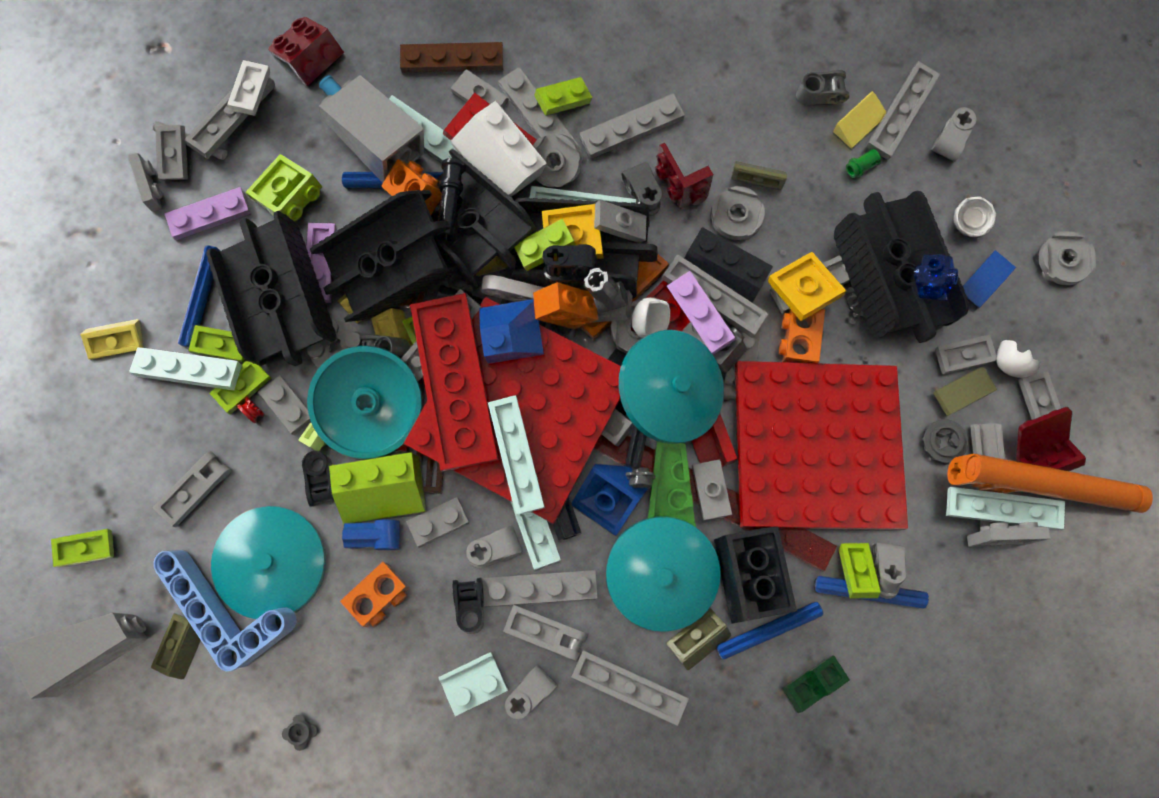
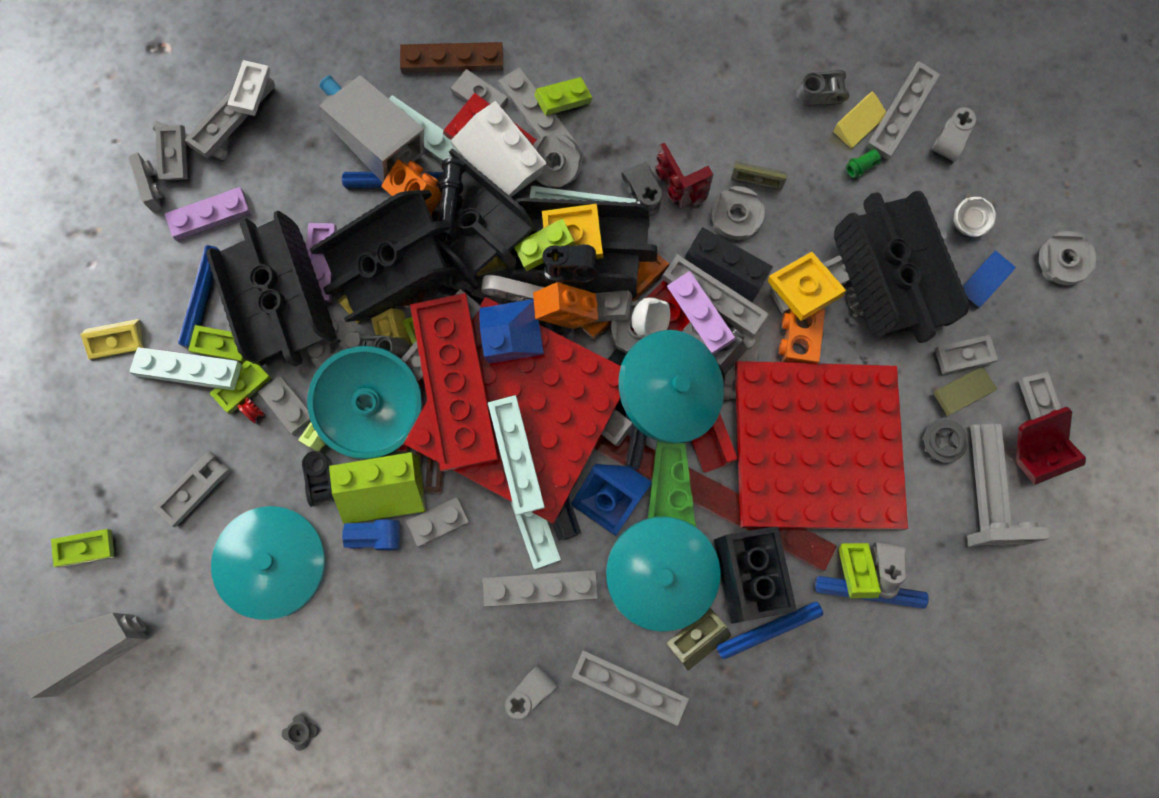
olive slope [151,613,201,679] -> none
light blue beam [154,550,297,671] -> none
lime plate [245,154,323,221] -> none
dark red bracket [268,17,344,86] -> none
orange brick [340,562,409,628] -> none
light aqua plate [438,652,508,716] -> none
black piece [452,577,484,634] -> none
light grey piece [466,526,523,569] -> none
light grey plate [503,605,588,661] -> none
light grey plate [580,93,685,159] -> none
dark grey piece [584,268,628,313] -> none
light grey plate [594,200,646,243] -> none
dark grey plate [626,467,655,488] -> none
light grey plate [692,460,732,521] -> none
dark green slope [782,655,850,713] -> none
clear blue brick [914,254,958,301] -> none
light aqua plate [946,487,1065,530] -> none
orange piece [947,454,1153,513] -> none
white hair [996,340,1040,378] -> none

